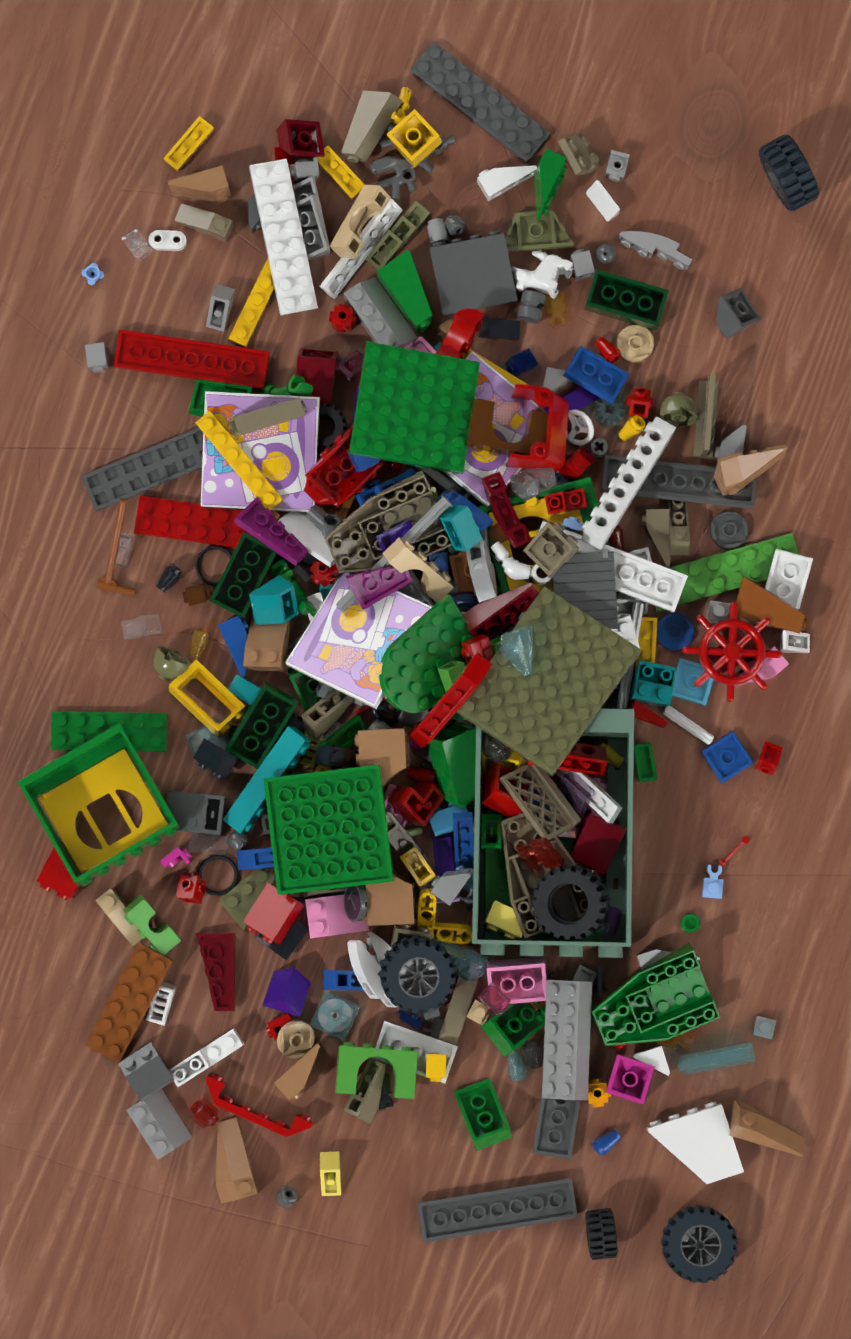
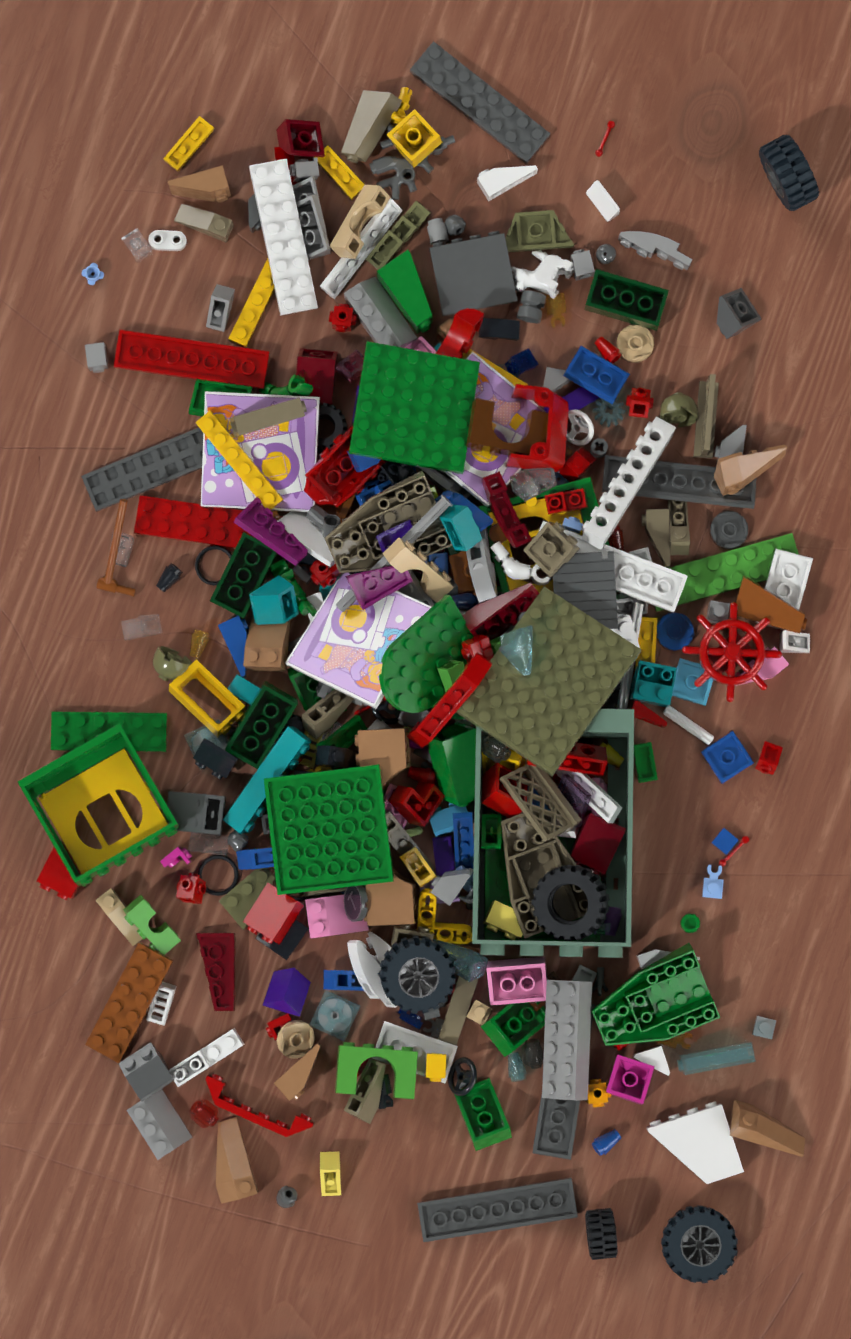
reddish brown brick [182,584,211,606] -> none
clear pink brick [477,983,511,1015] -> none
clear red plate [516,838,564,872] -> none
green slope [533,148,568,221] -> none
dark tan plate [558,134,600,175] -> none
light grey brick [605,150,630,182] -> none
yellow cone [618,415,645,441] -> none
none -> black hinge [378,461,416,485]
none -> black piece [448,1057,477,1096]
none -> red hinge [595,121,615,157]
none -> blue tile [711,828,738,855]

